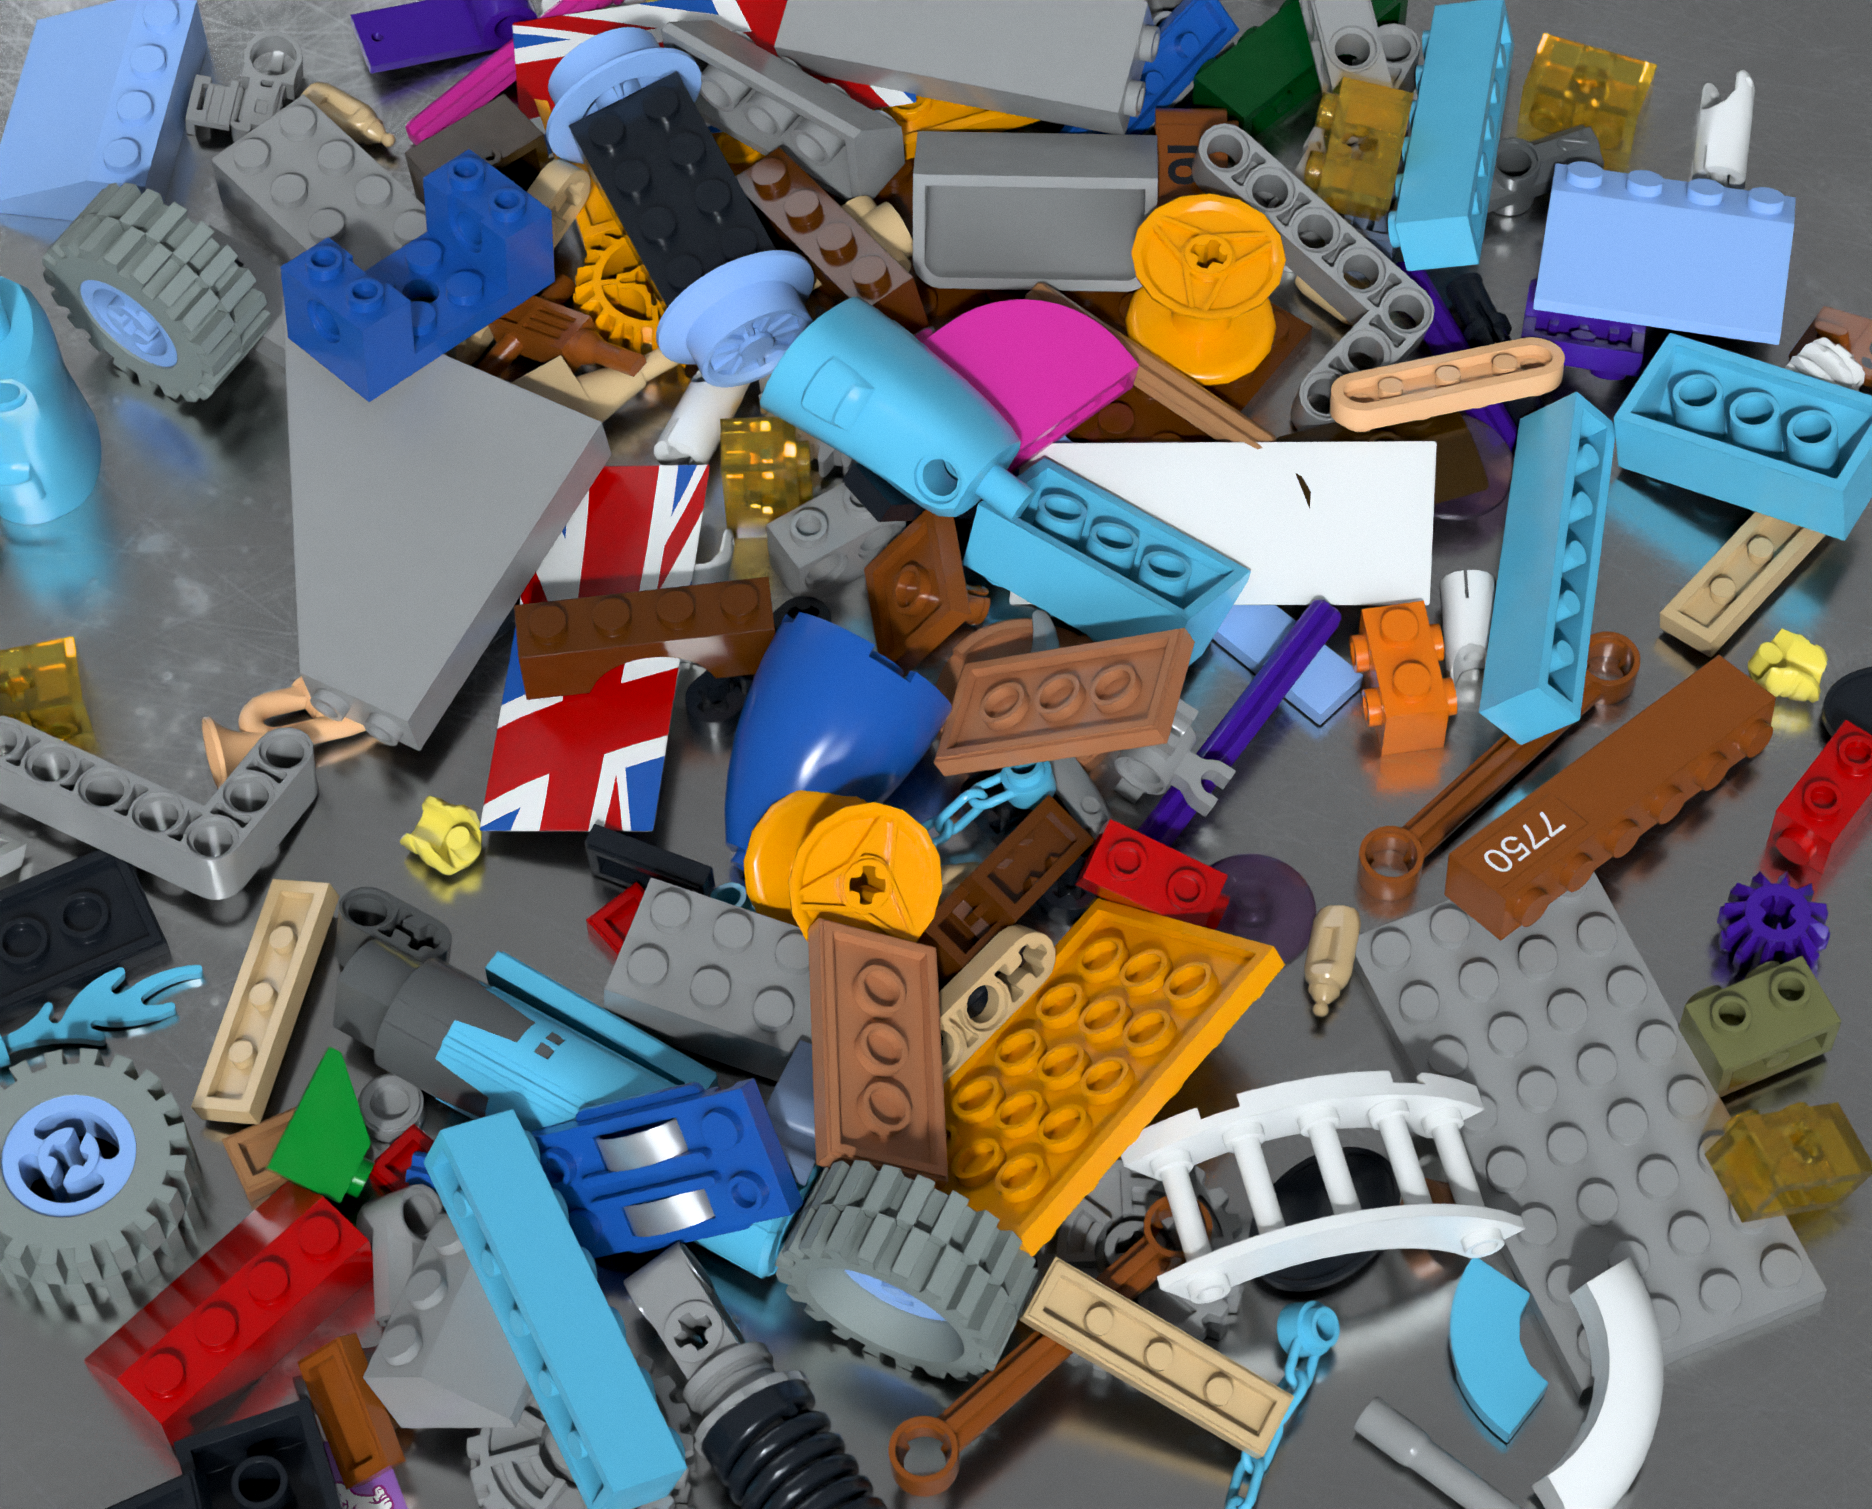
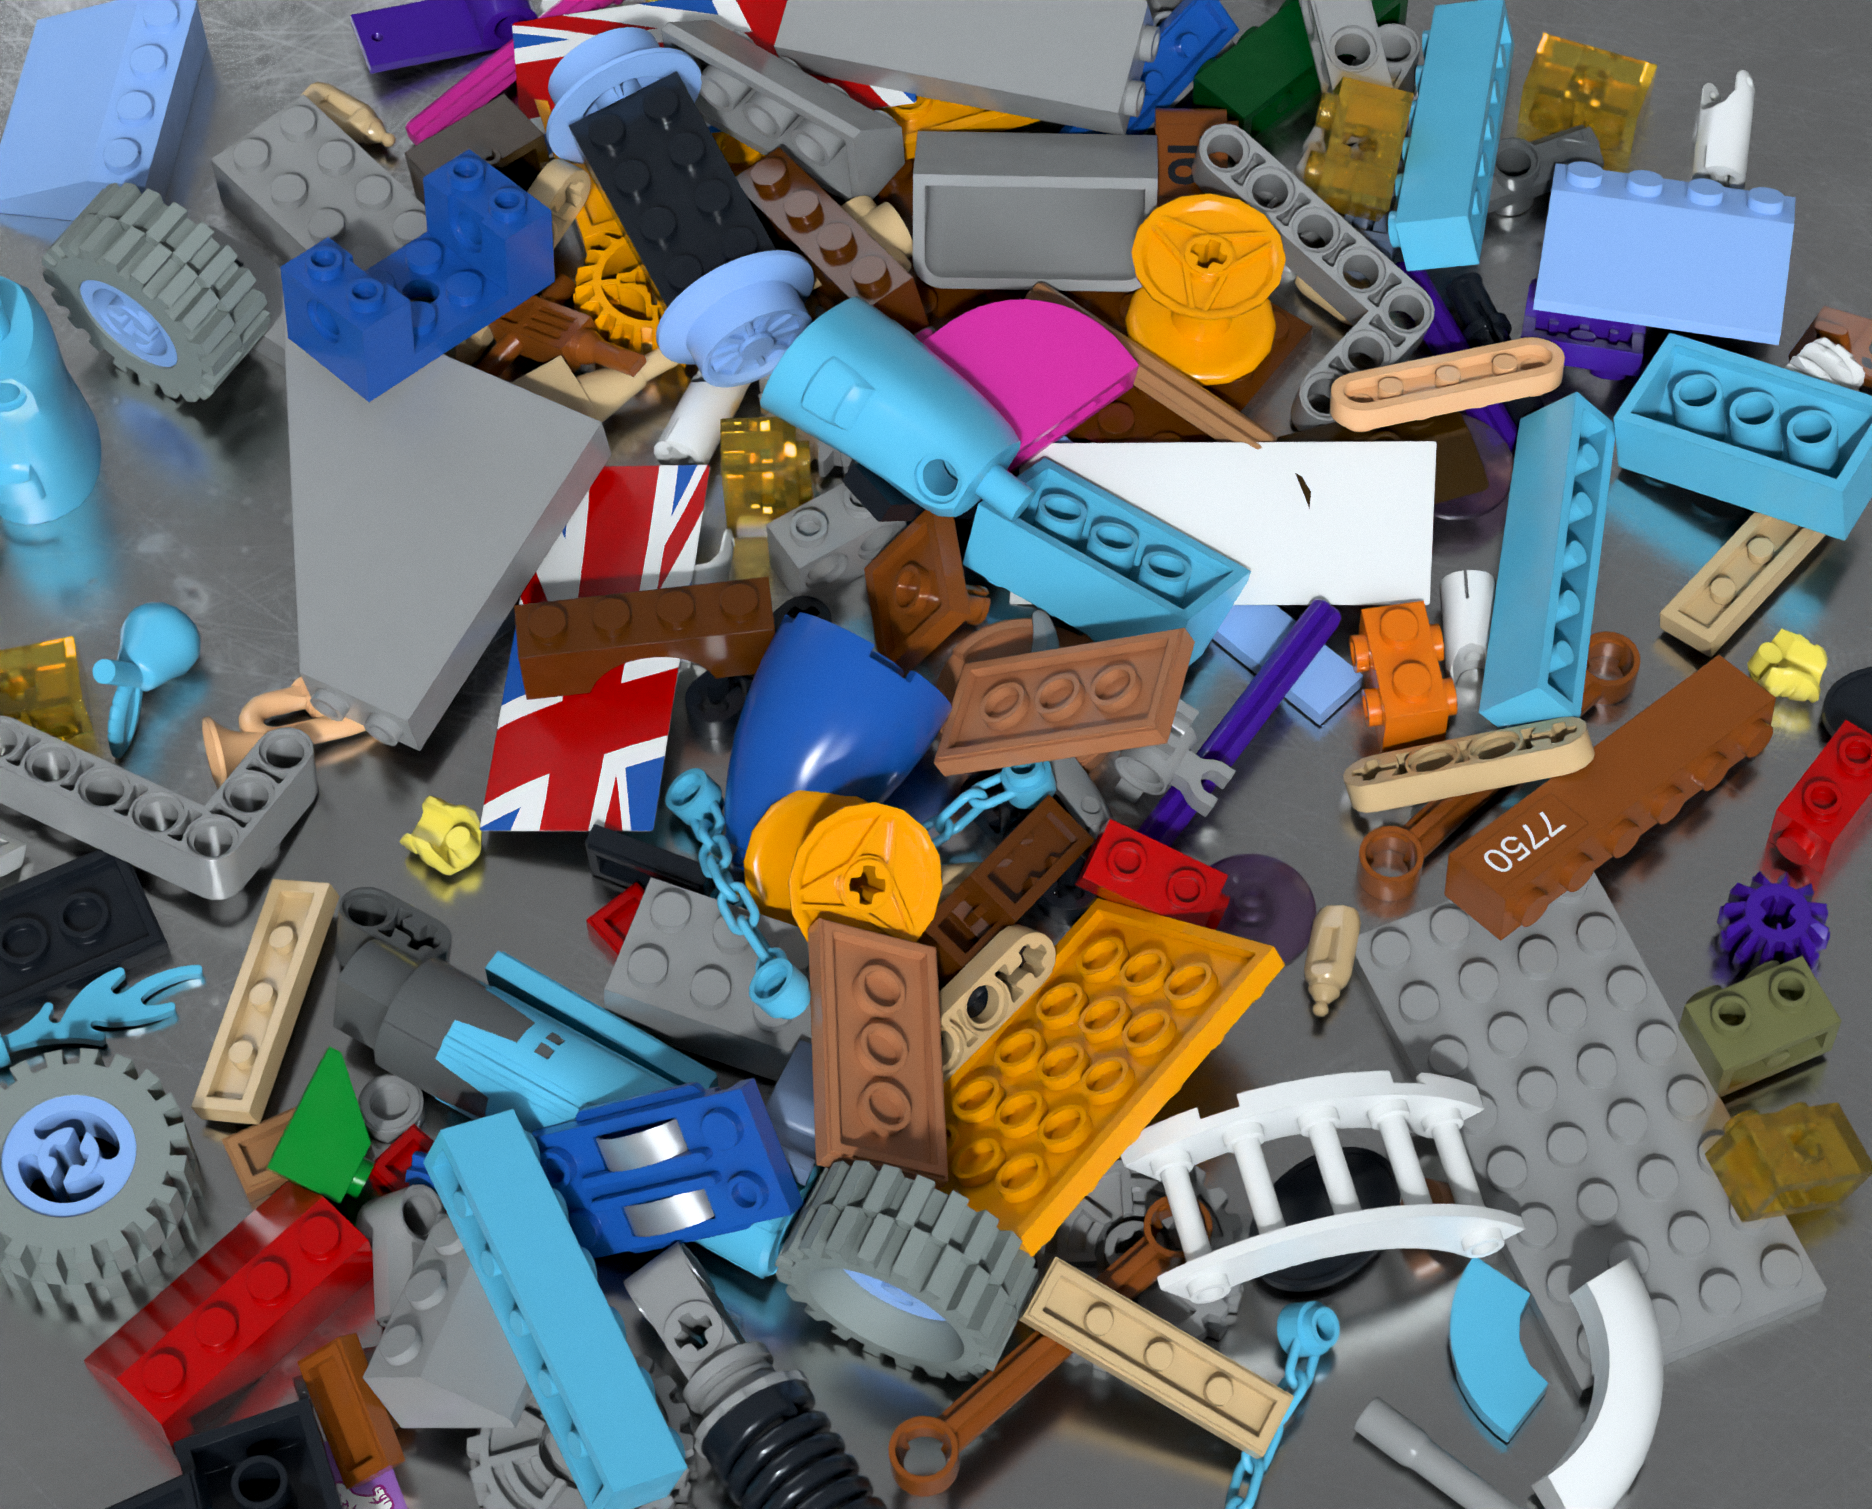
light grey piece [185,31,303,142] -> none
none -> medium azure piece [93,602,201,758]
none -> medium azure piece [665,768,811,1020]
none -> tan beam [1343,716,1595,813]

